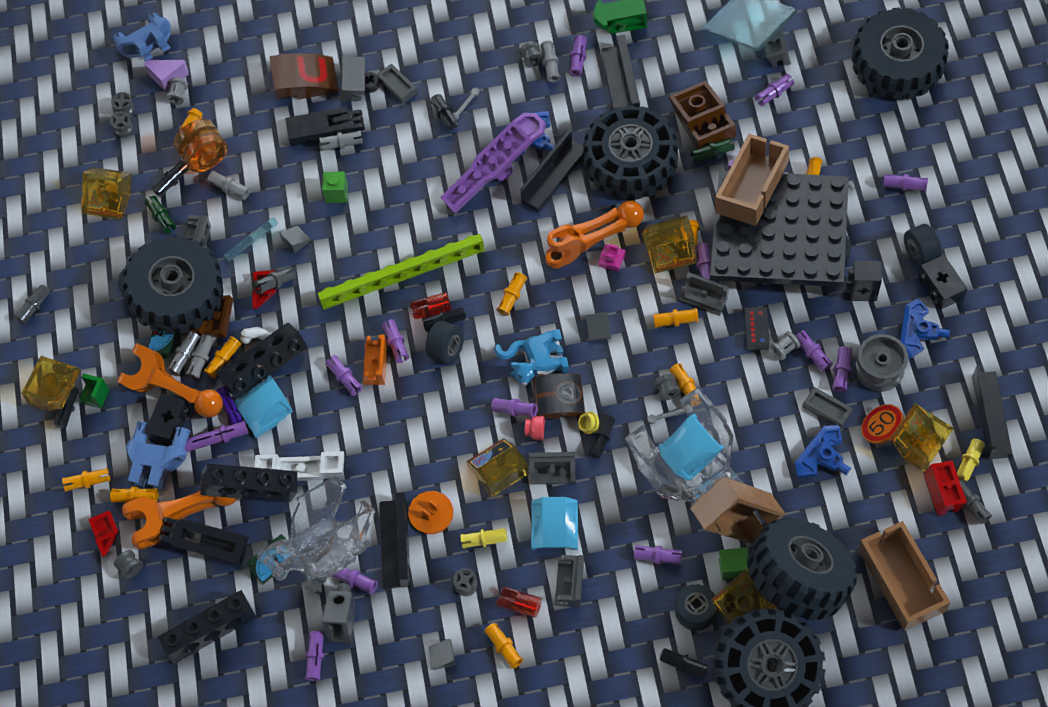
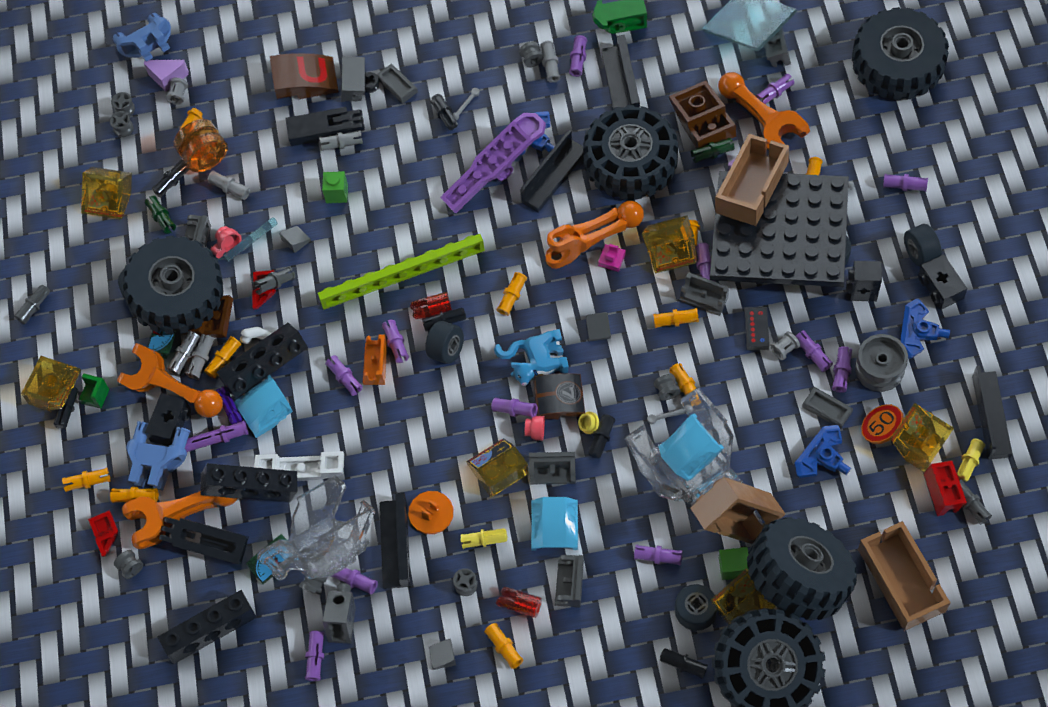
none -> coral piece [210,226,242,259]
none -> orange piece [718,72,810,150]

